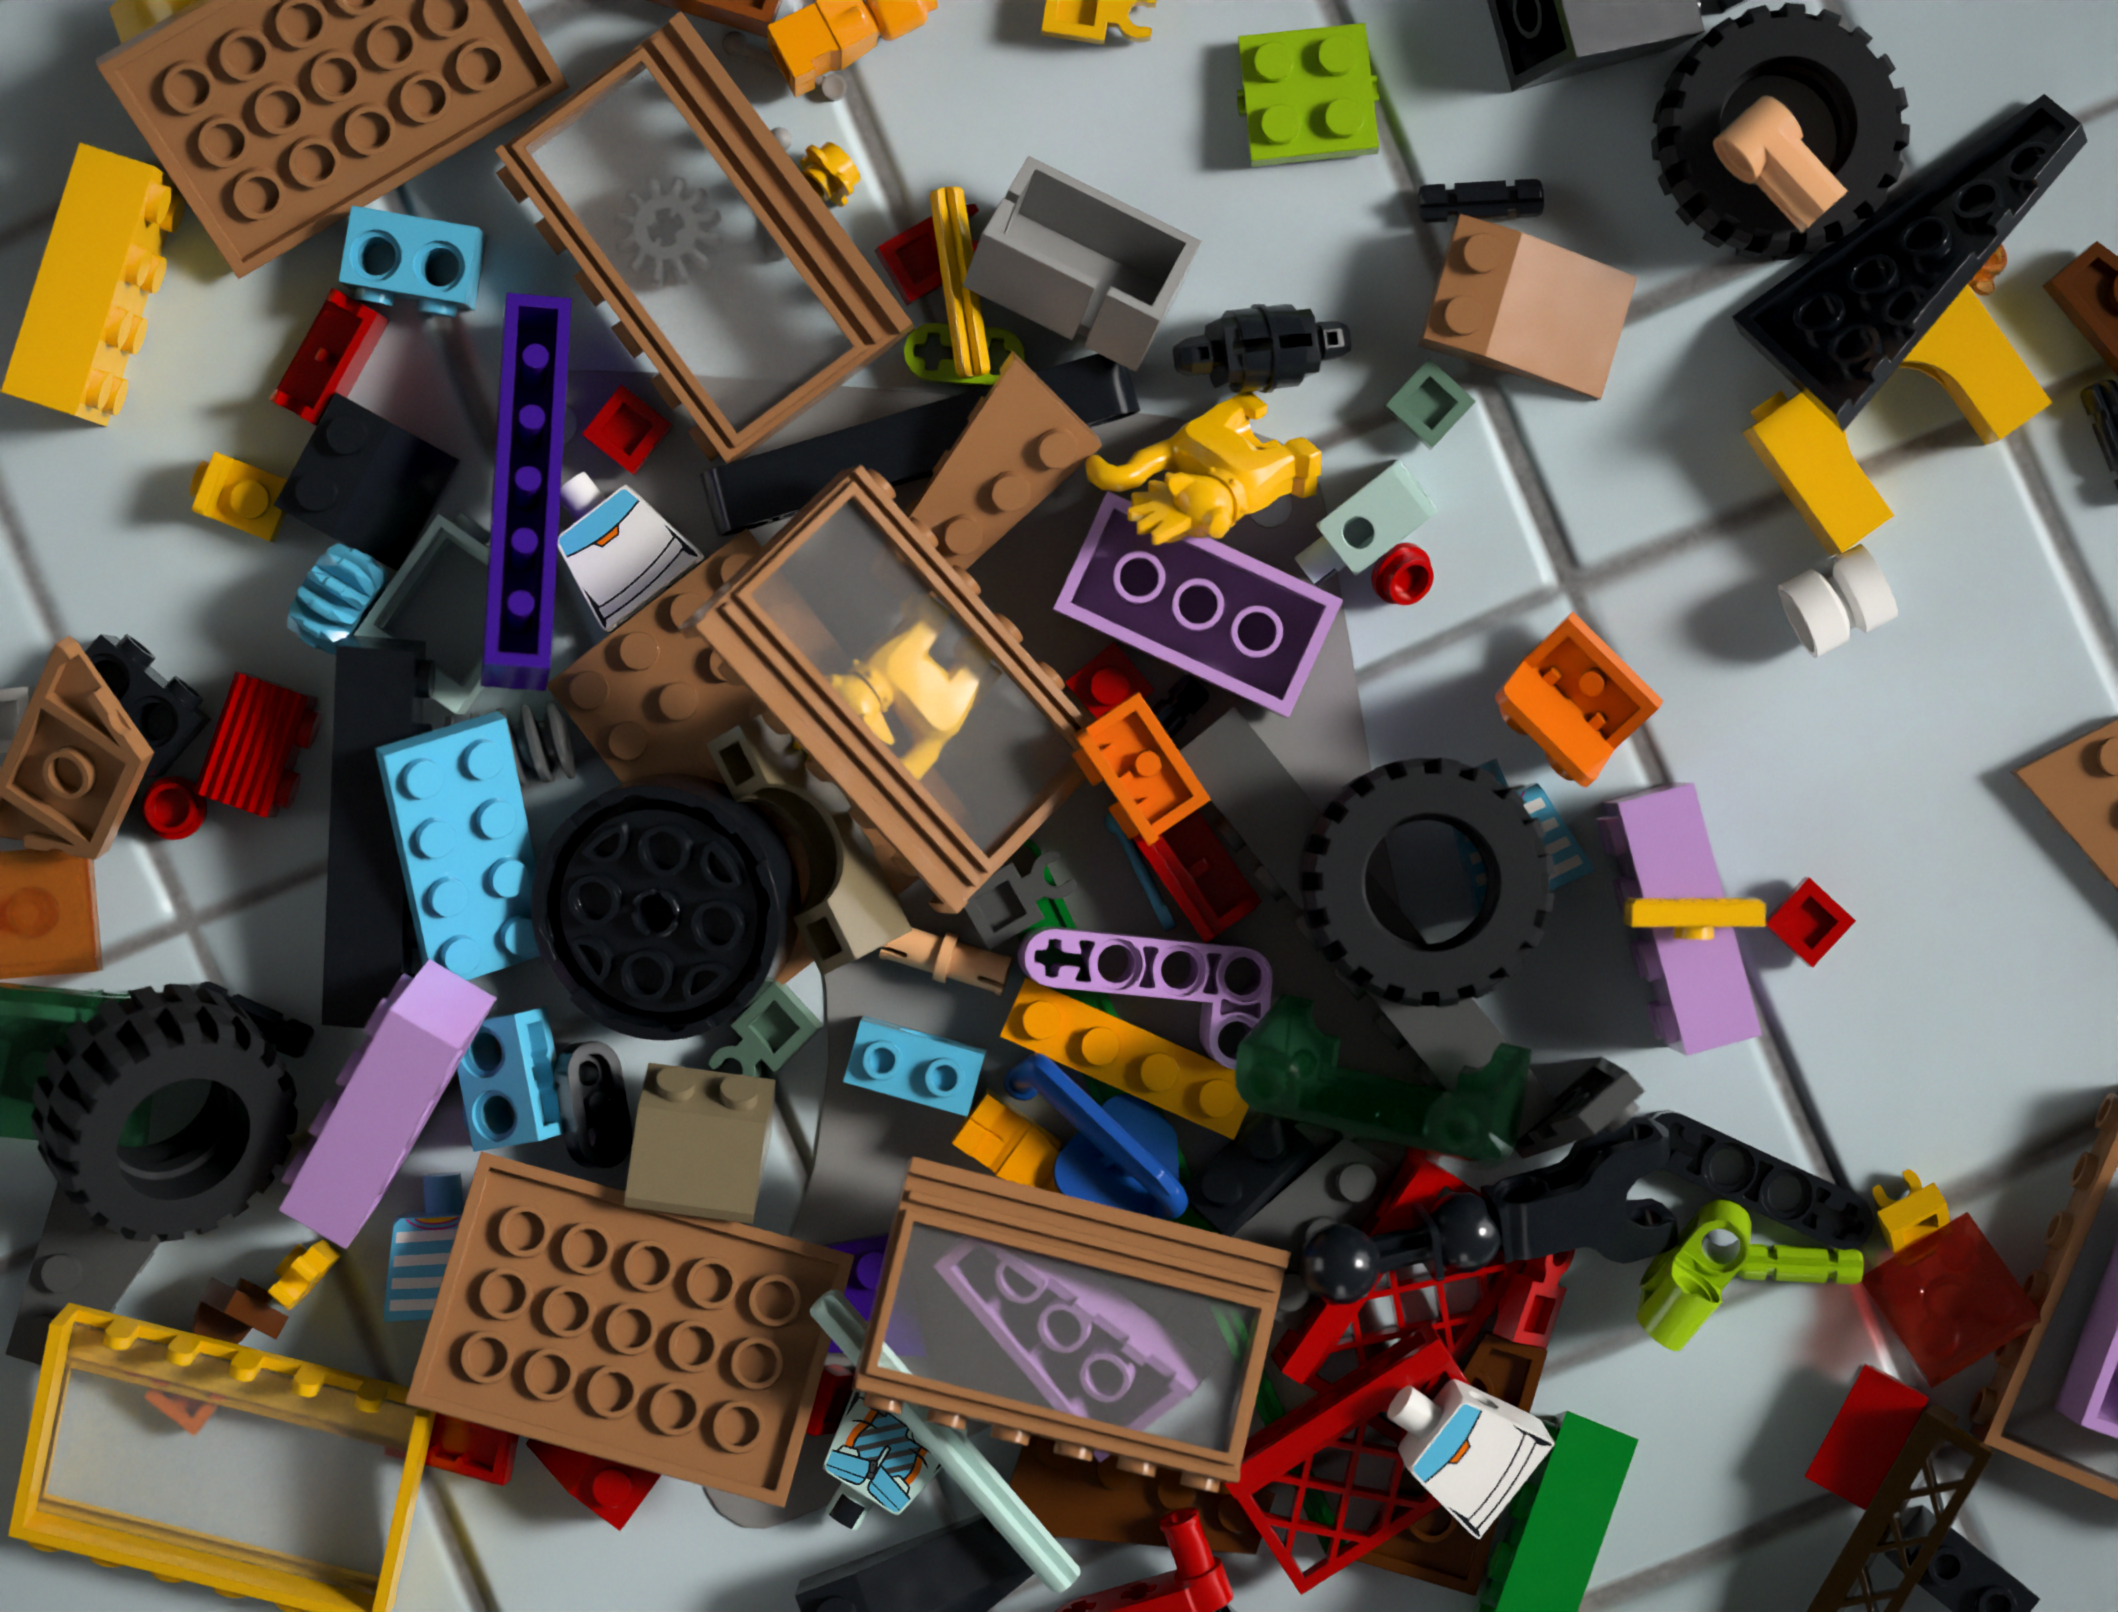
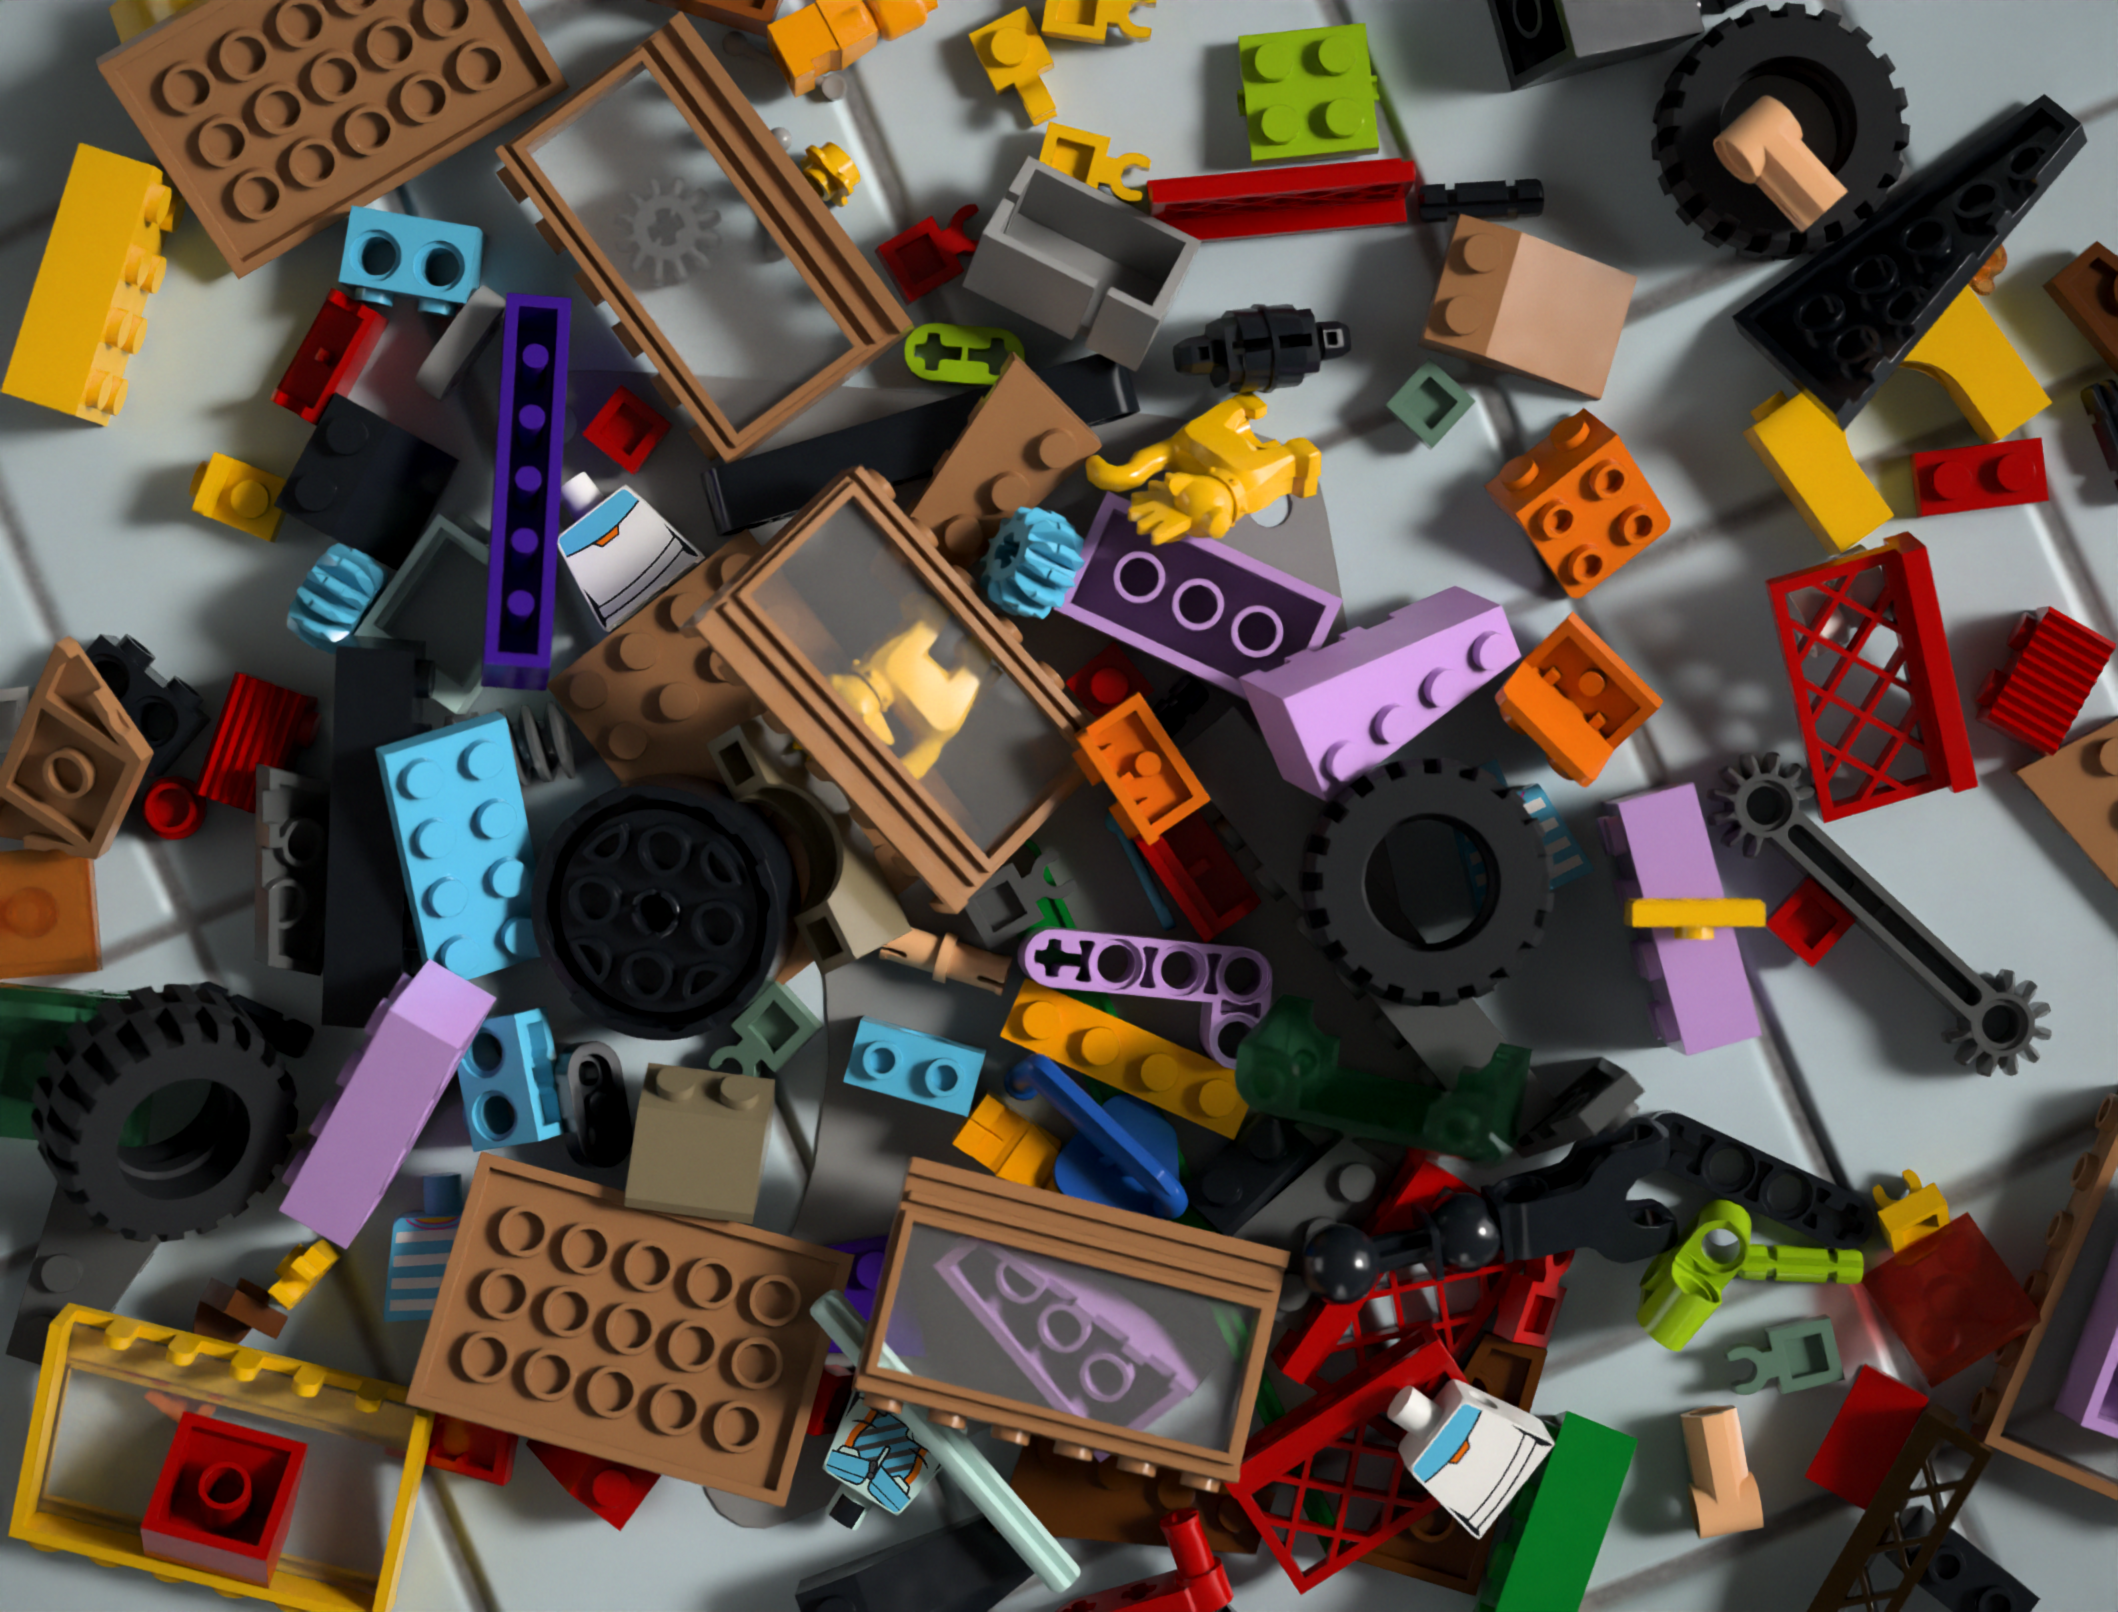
yellow axle [929,186,990,378] -> none
light aqua torso [1294,458,1438,587] -> none
red plate [1371,542,1434,605] -> none
none -> red slope [140,1411,308,1589]
none -> dark grey wing [255,763,331,976]
none -> light grey beam [414,285,506,402]
none -> yellow plate [968,6,1057,127]
none -> medium azure gear [980,506,1085,619]
none -> yellow plate [1039,121,1151,205]
none -> red fence [1146,158,1416,243]
none -> lavender wedge [1239,586,1521,802]
none -> orange bracket [1484,408,1671,599]
none -> light nougat piece [1680,1405,1764,1539]
none -> dark grey arm [1706,752,2052,1077]
none -> sand green plate [1723,1314,1845,1395]
none -> red fence [1764,531,1979,823]
none -> red plate [1909,437,2049,518]
none -> red brick [1974,606,2117,756]

